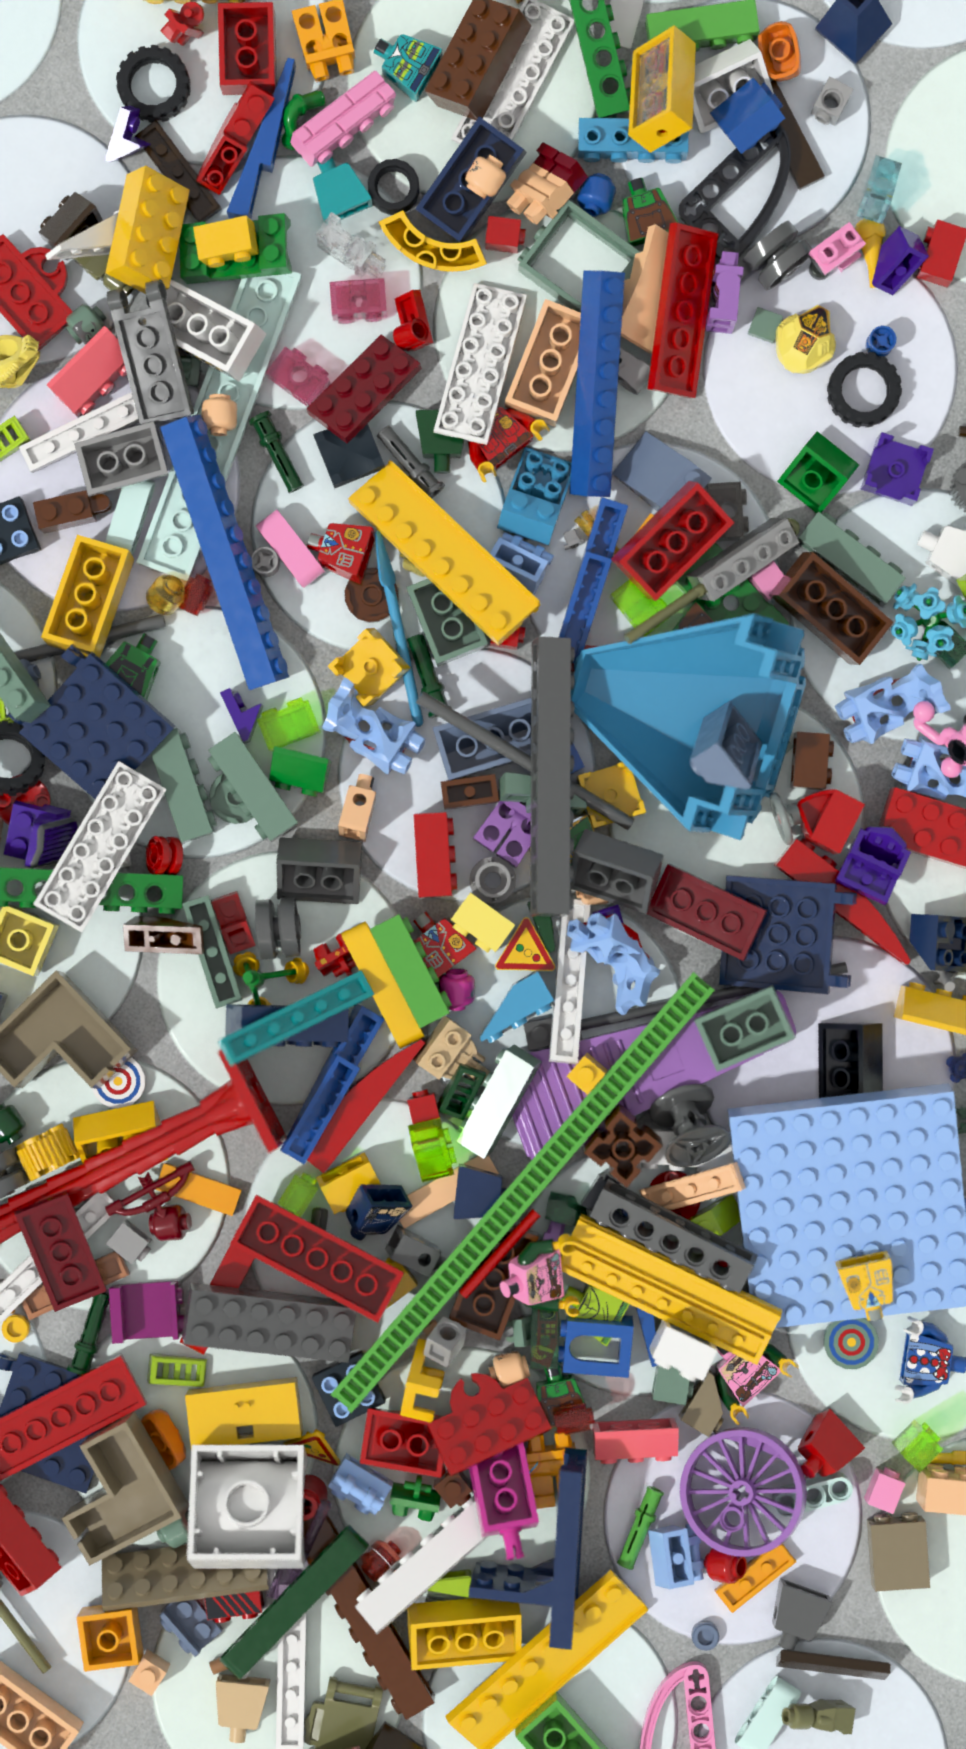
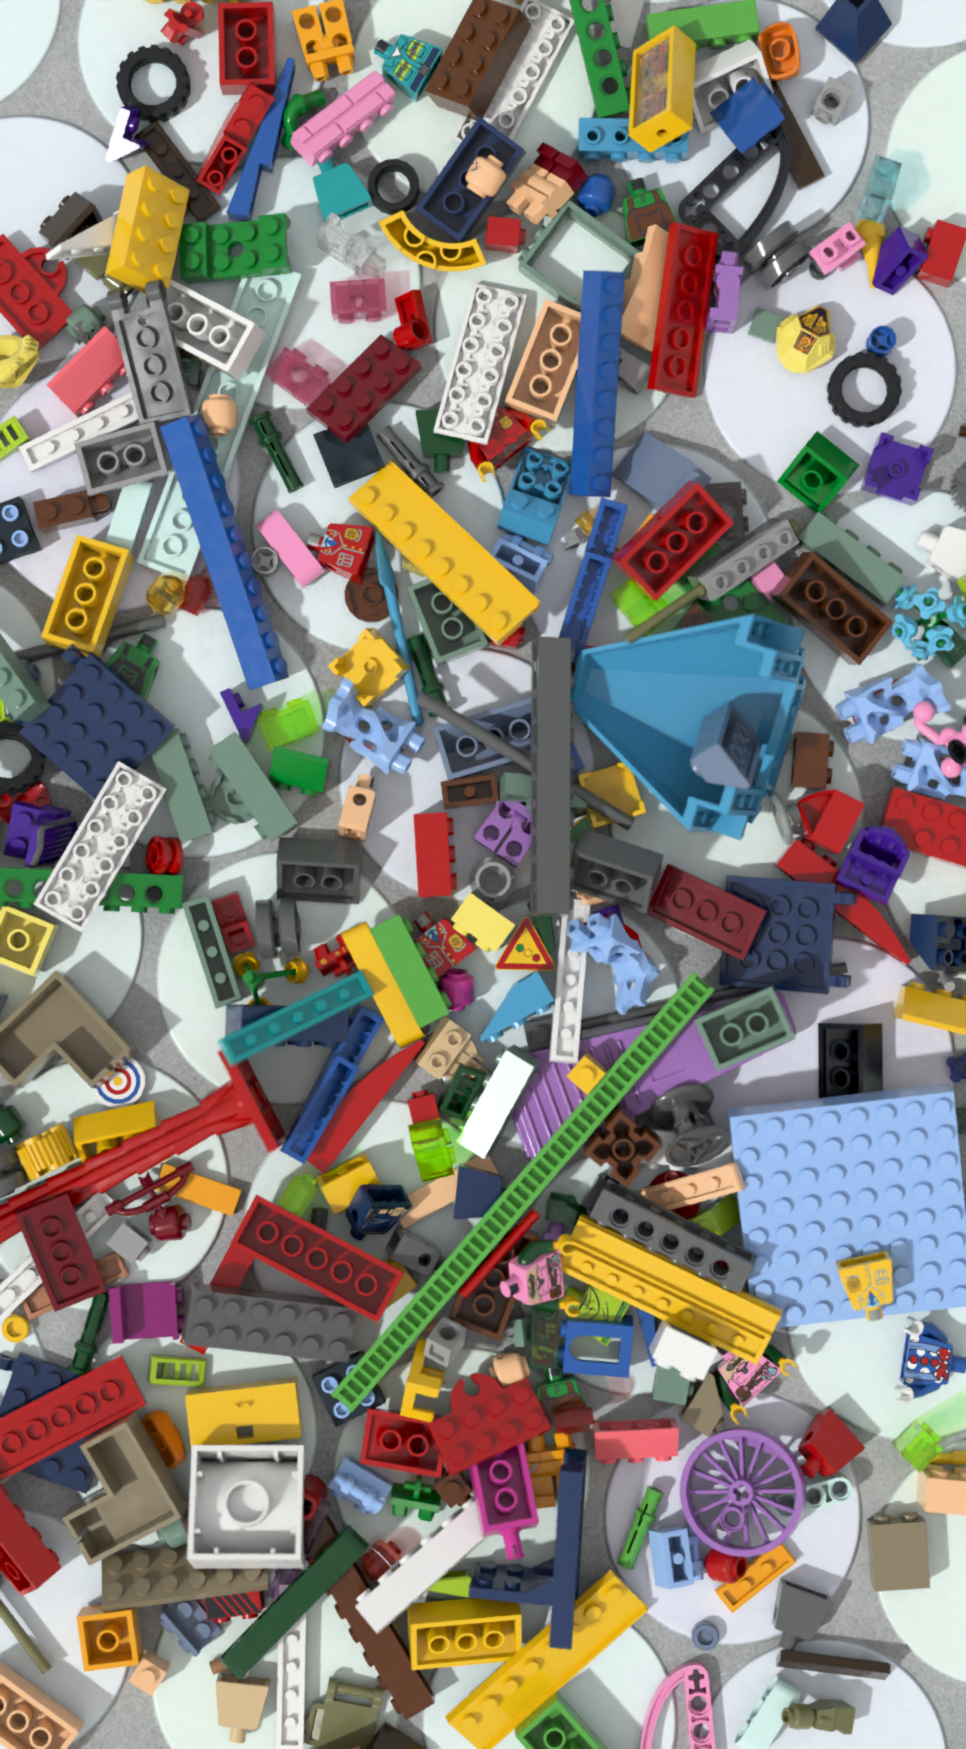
slope [123,916,204,954] -> none
yellow brick [193,216,259,268] -> none
yellow piece [283,1429,341,1466] -> none
tile [823,1318,879,1369] -> none
bright pink brick [864,1467,906,1514] -> none

